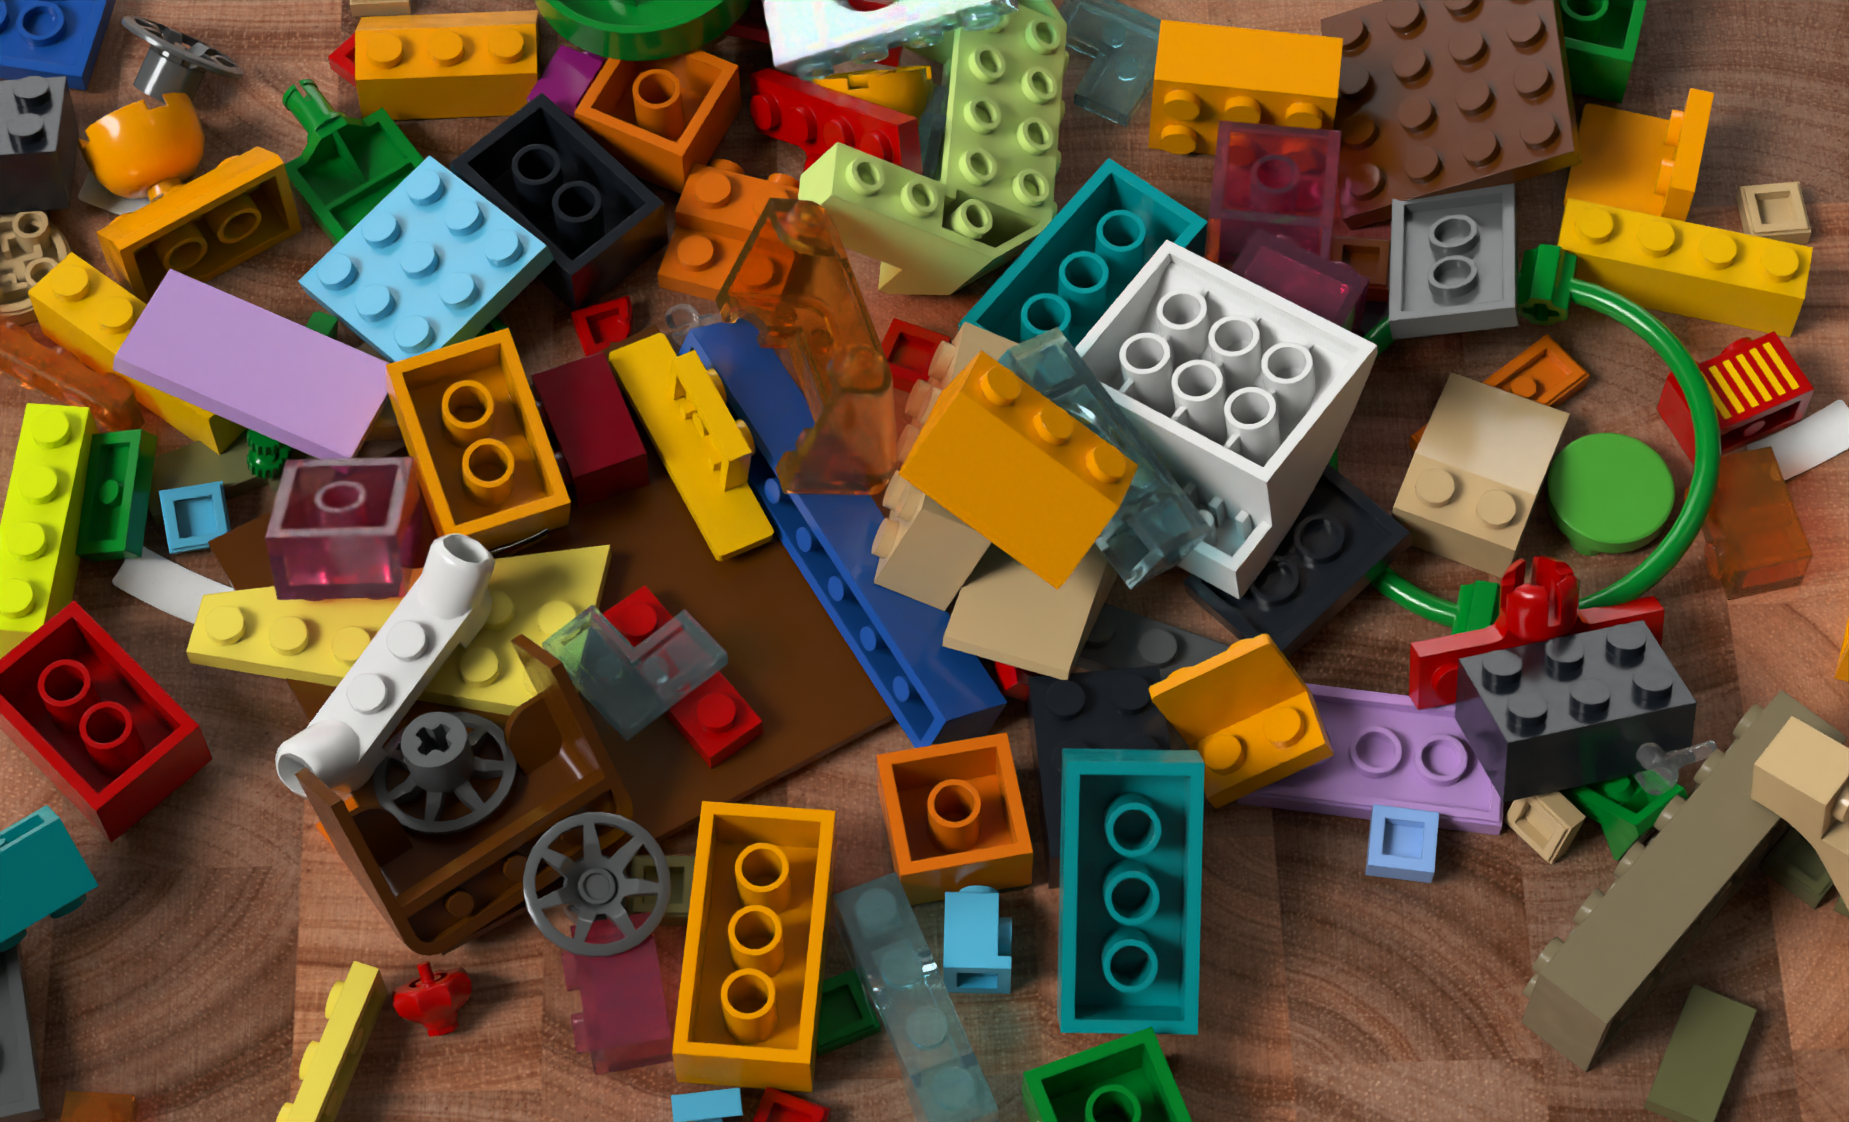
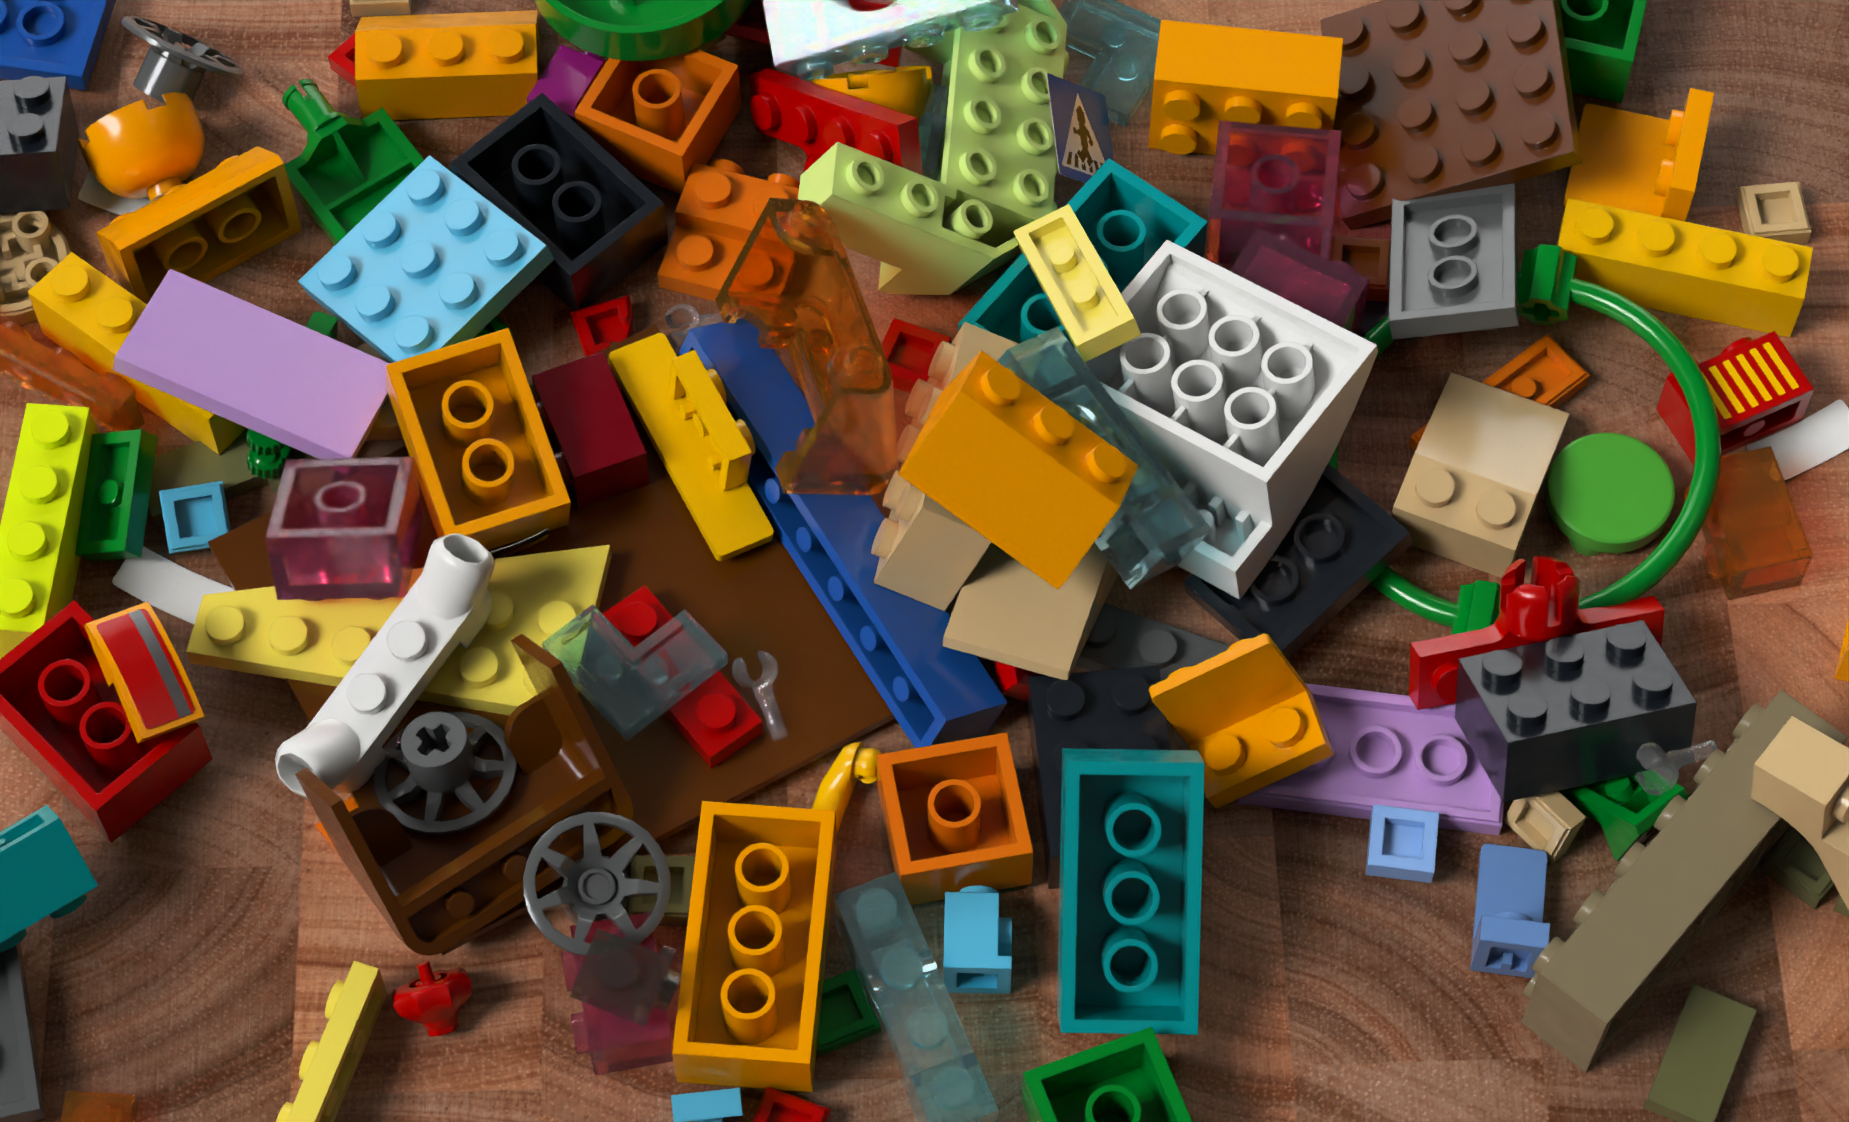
none -> slope [84,602,205,744]
none -> clear smoke bracket [570,929,682,1027]
none -> clear hand [732,651,788,741]
none -> yellow arm [811,742,881,832]
none -> light yellow plate [1013,204,1141,363]
none -> sticker [1046,73,1114,183]
none -> medium blue bracket [1470,844,1550,978]

